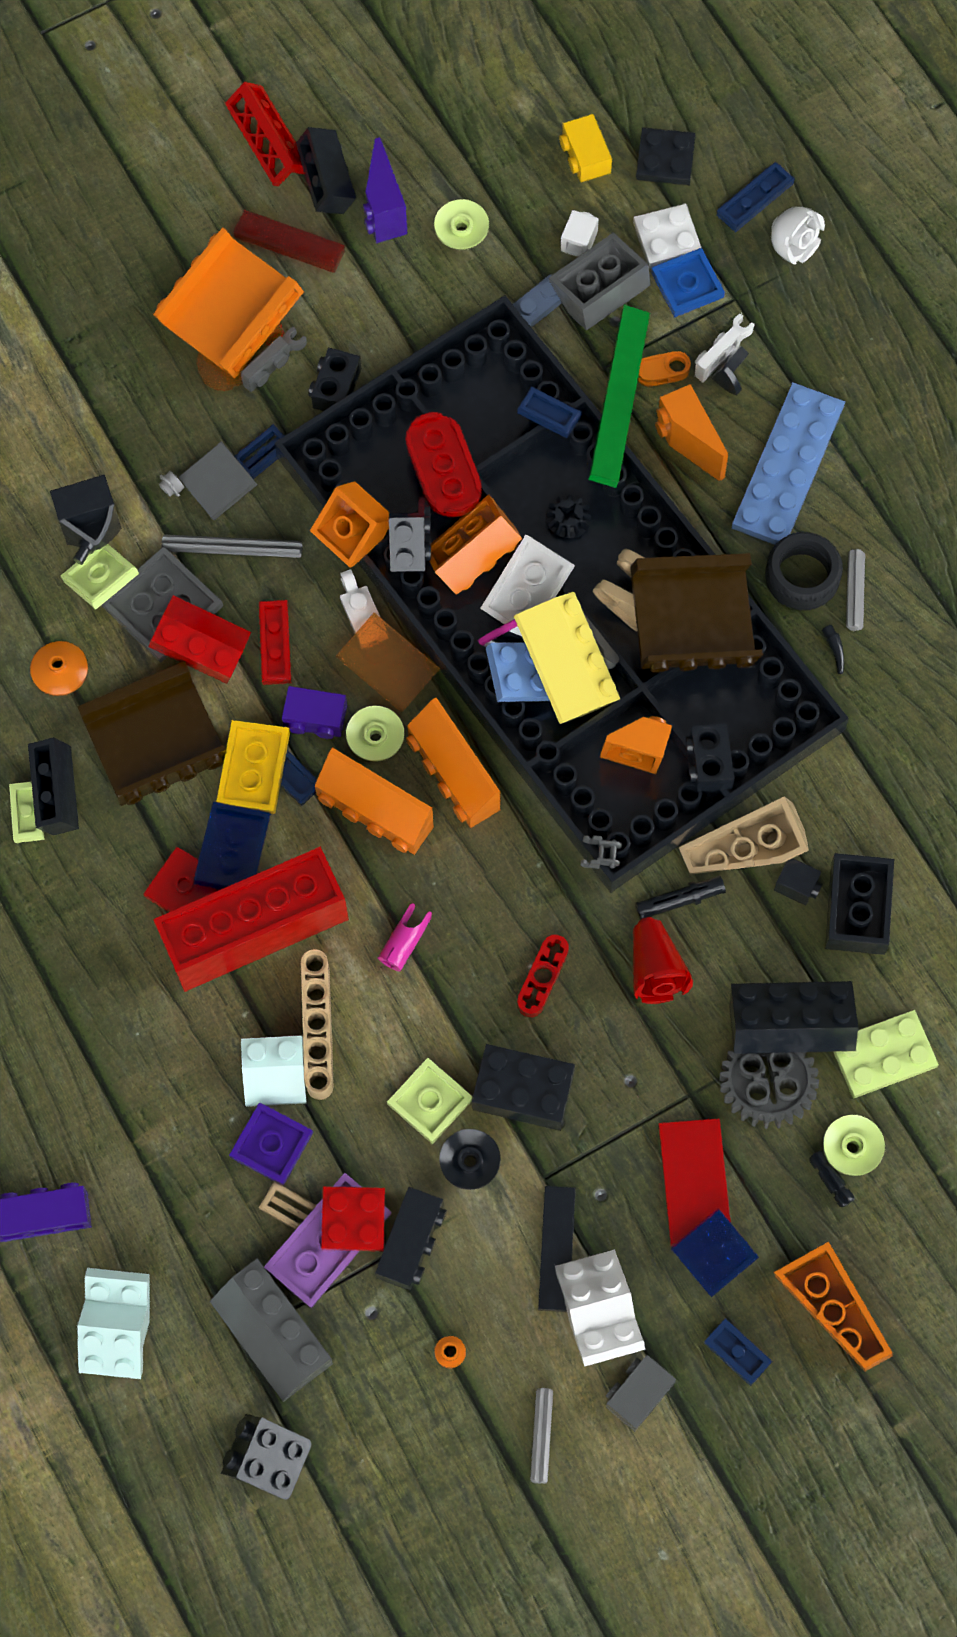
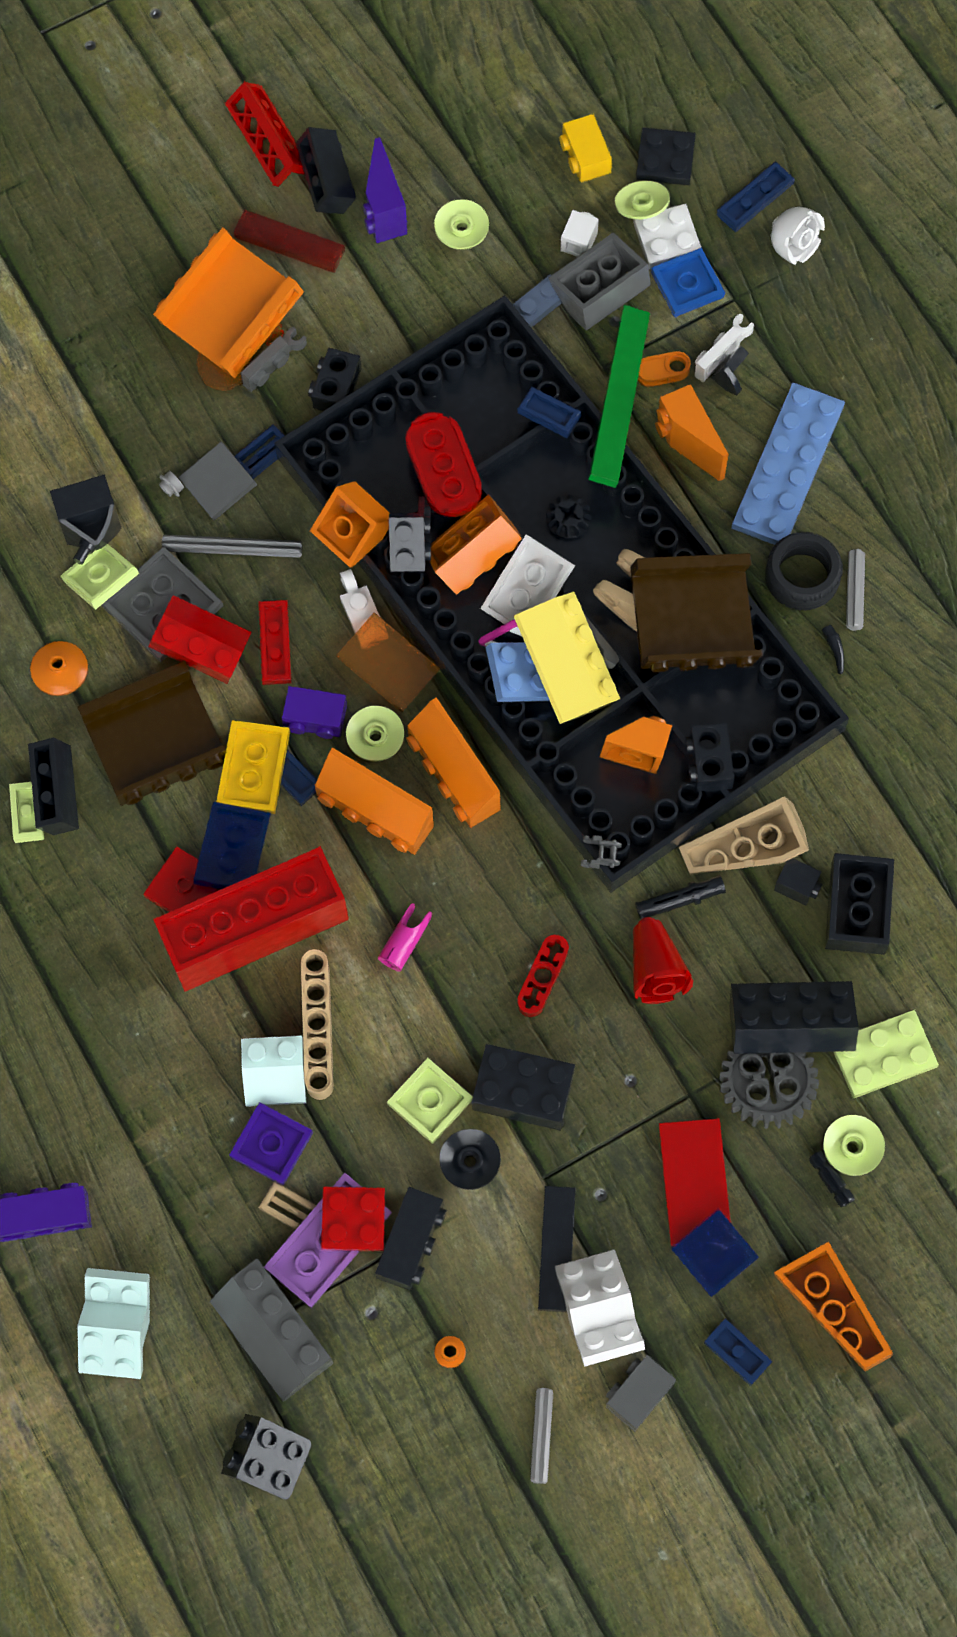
none -> yellowish green dish [615,181,670,219]

